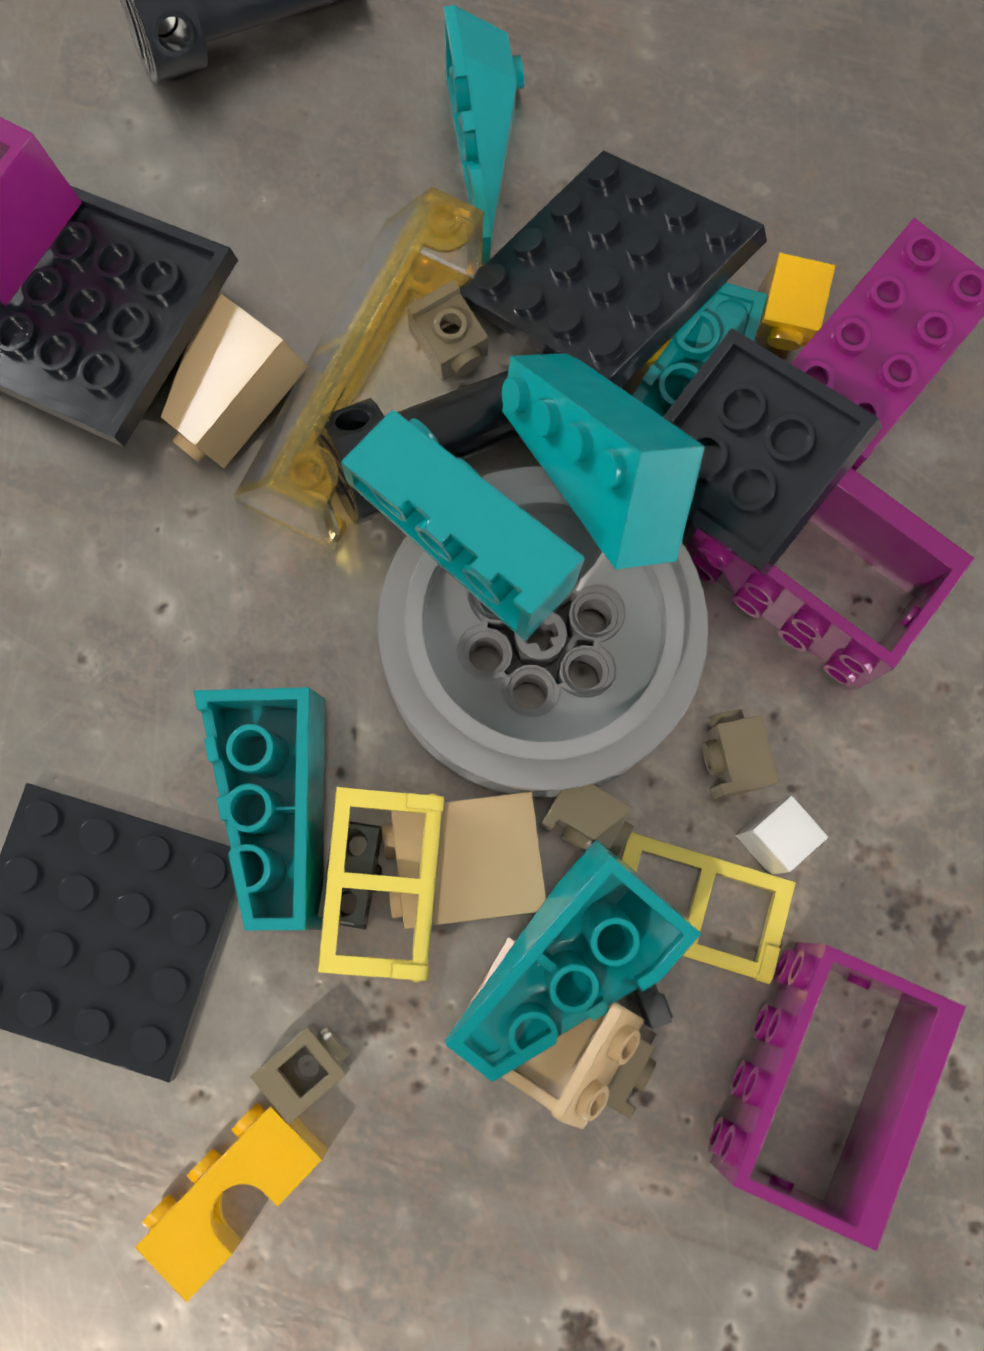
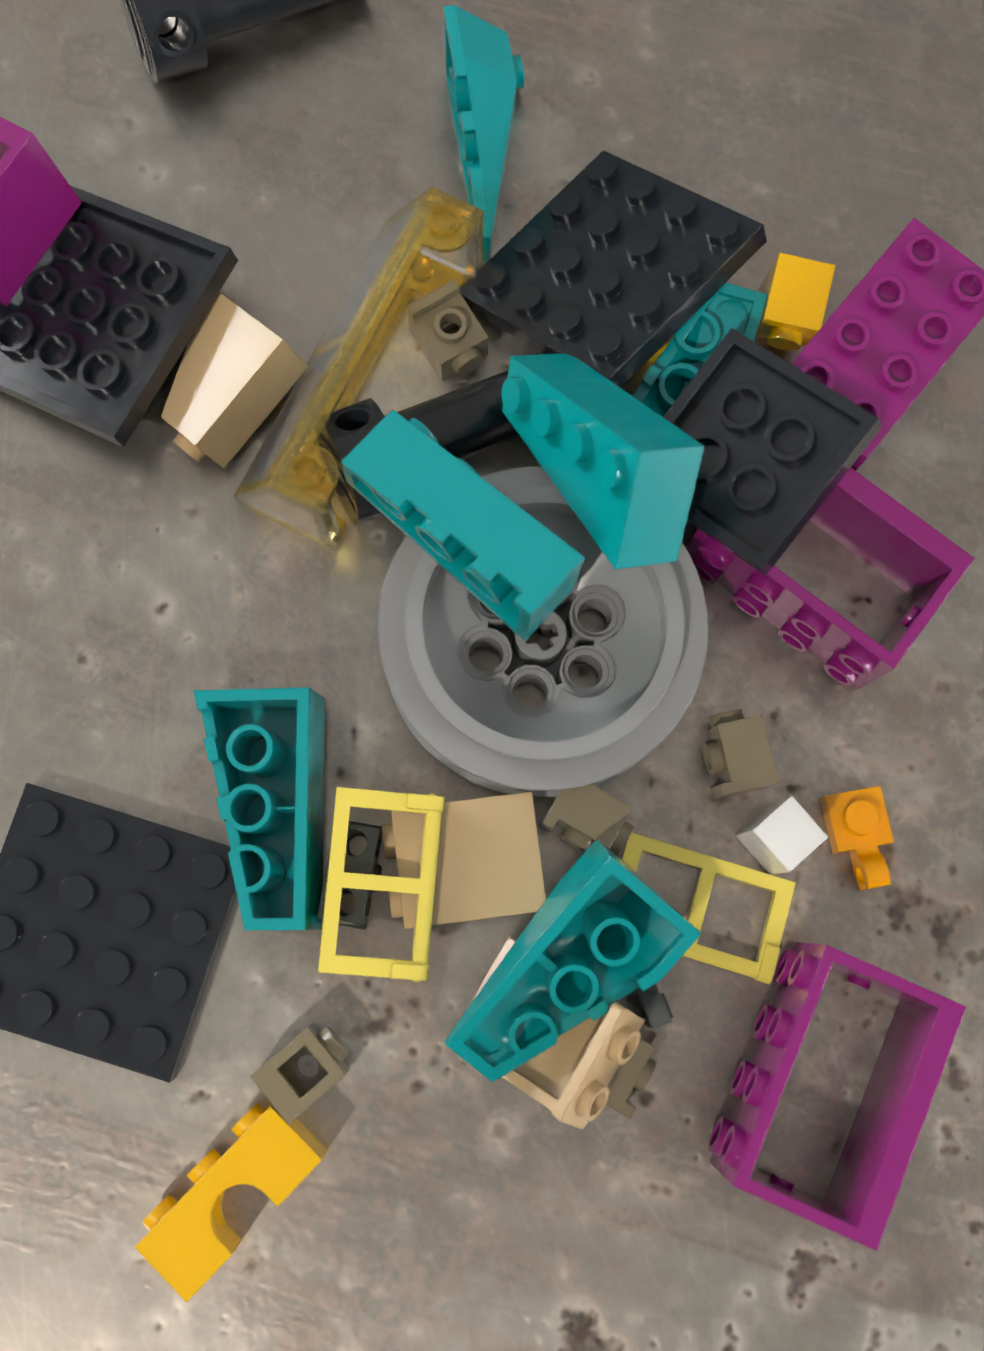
none -> light orange plate [819,786,894,891]

